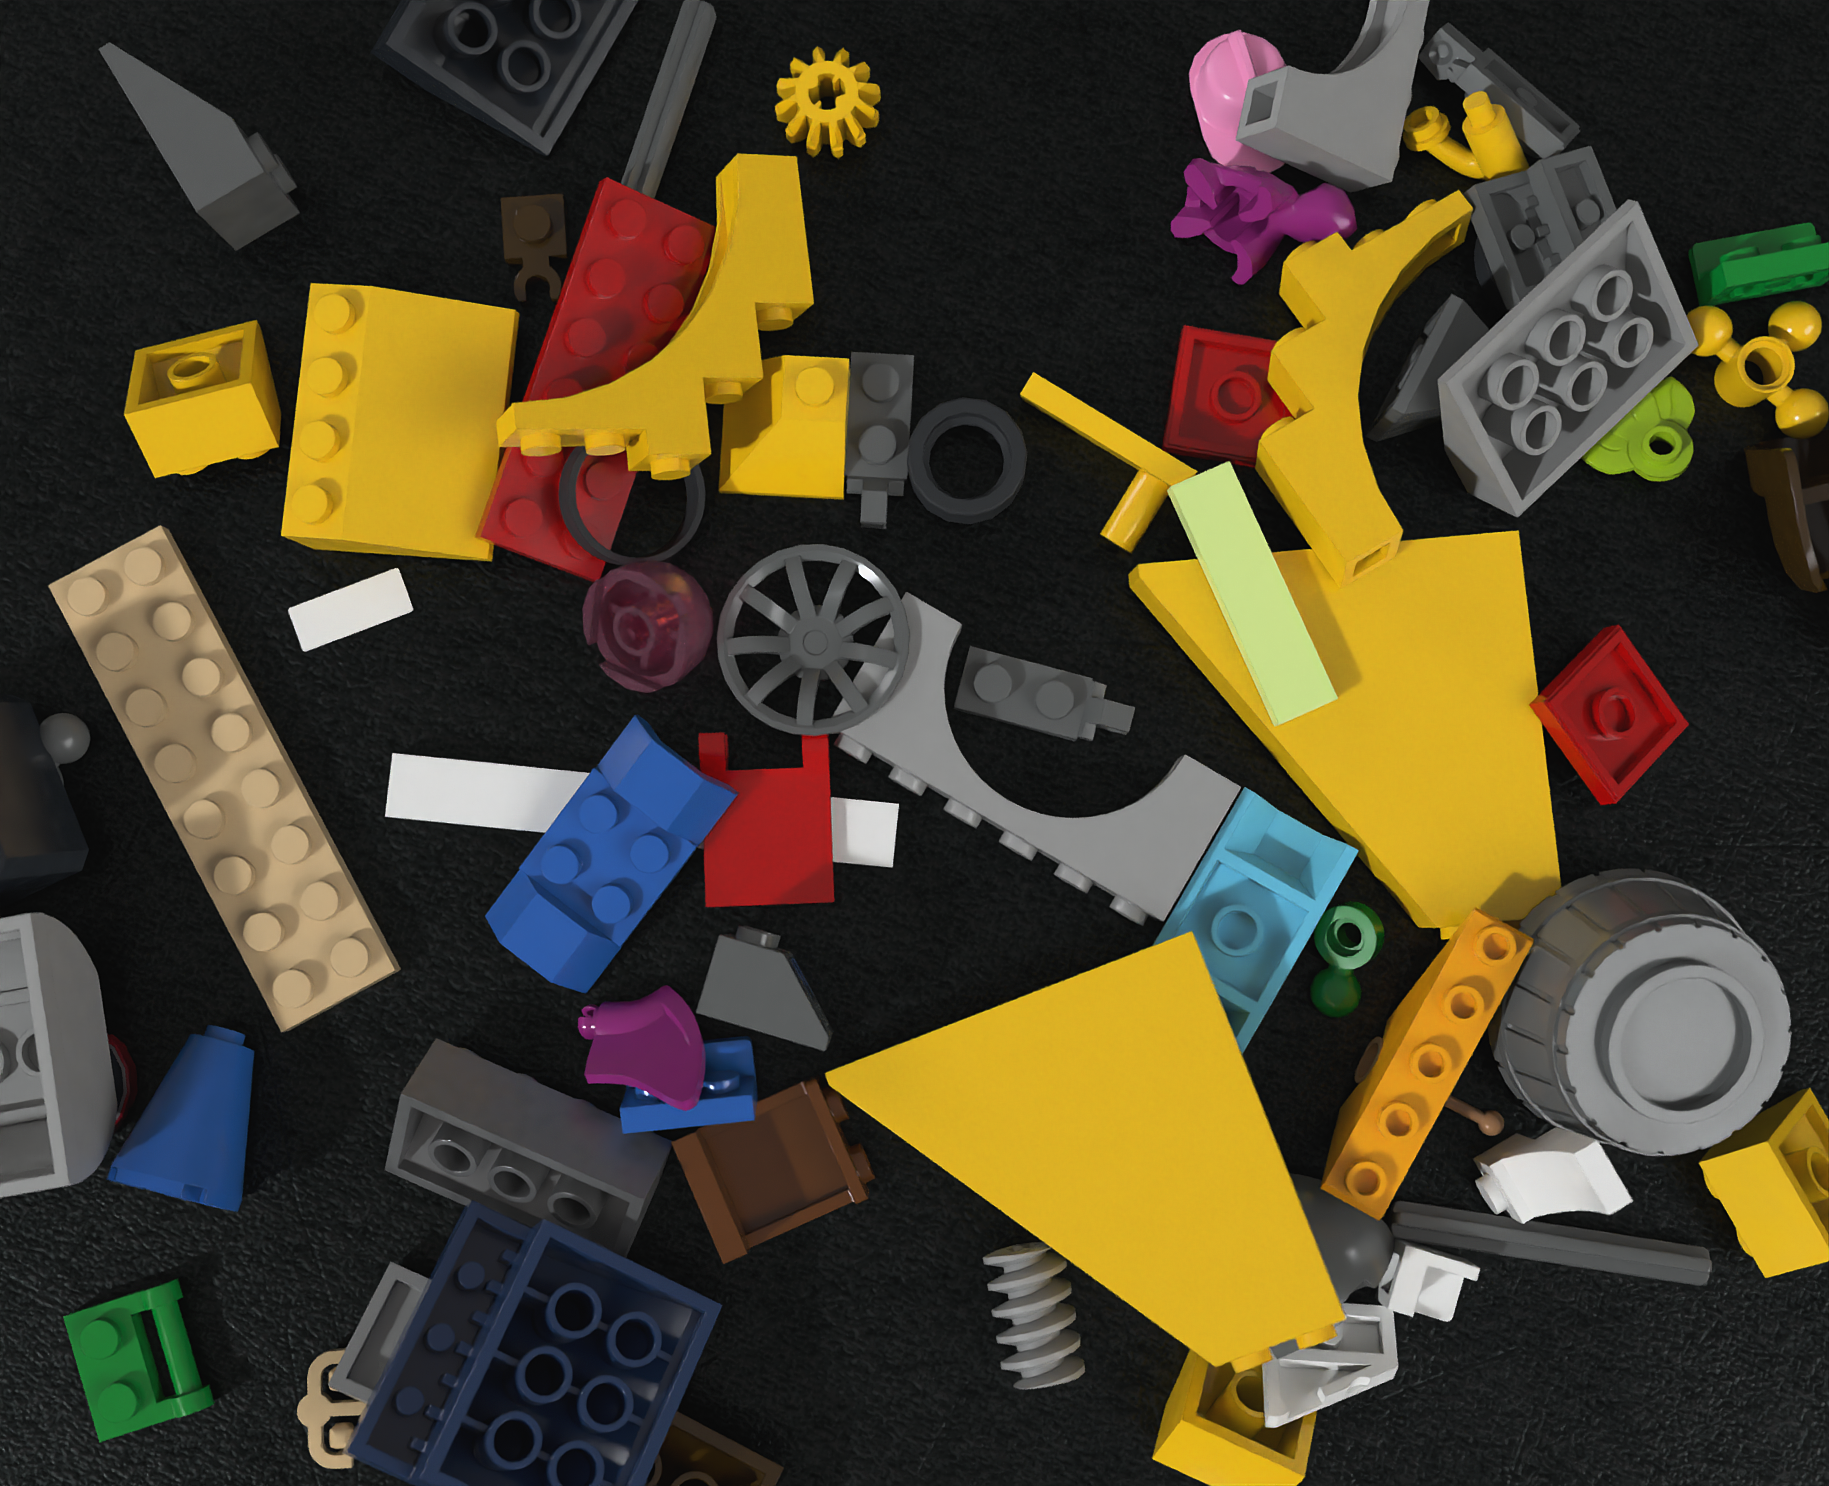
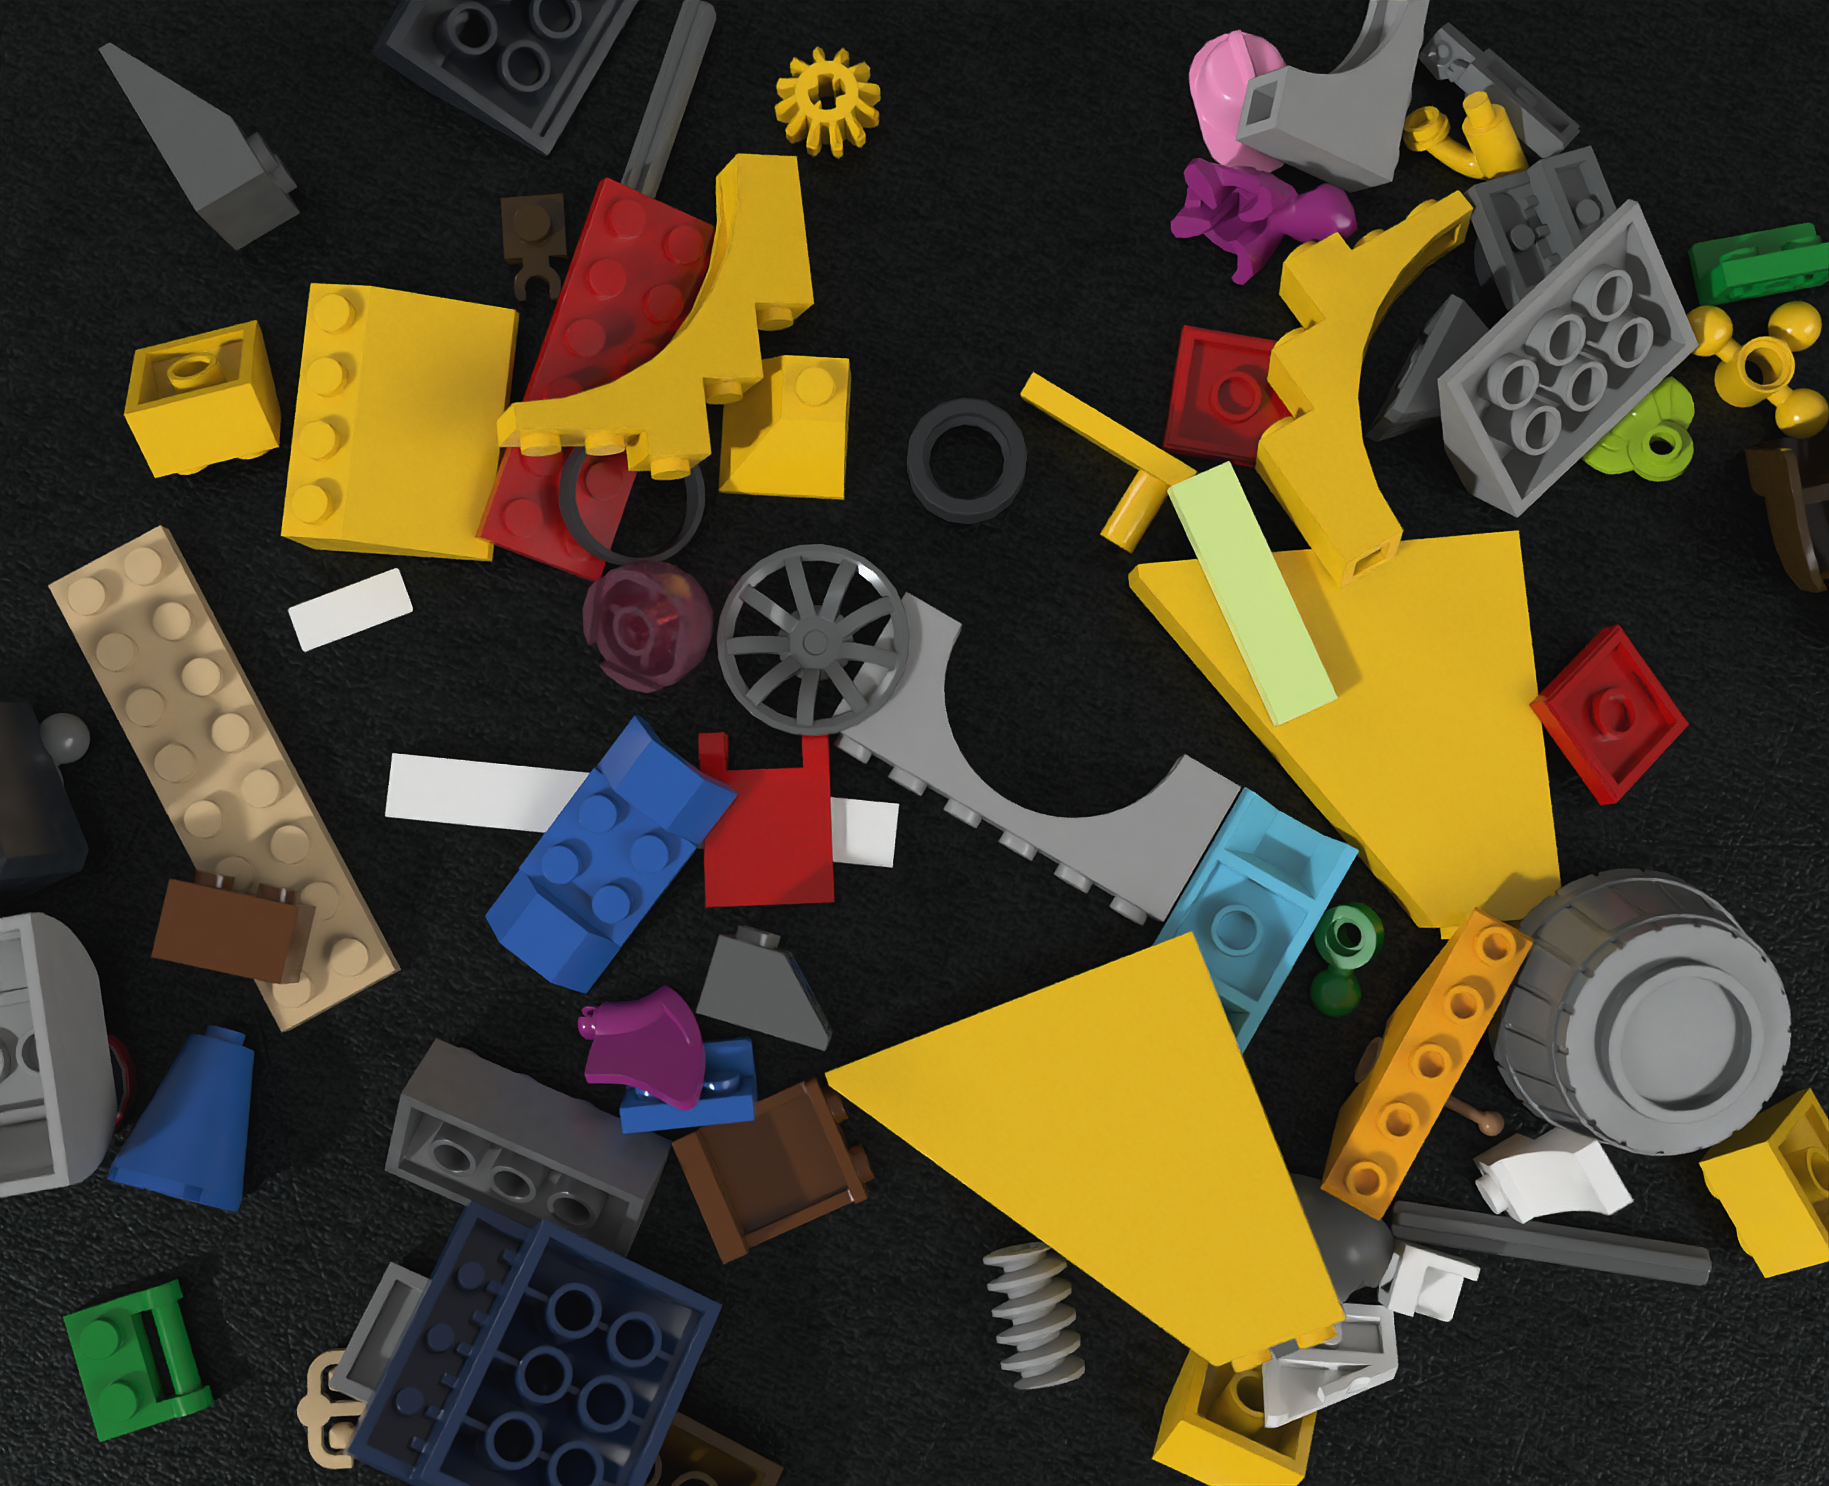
dark grey hinge [844,352,914,529] -> none
dark grey hinge [954,646,1135,741] -> none
none -> reddish brown brick [151,869,316,985]

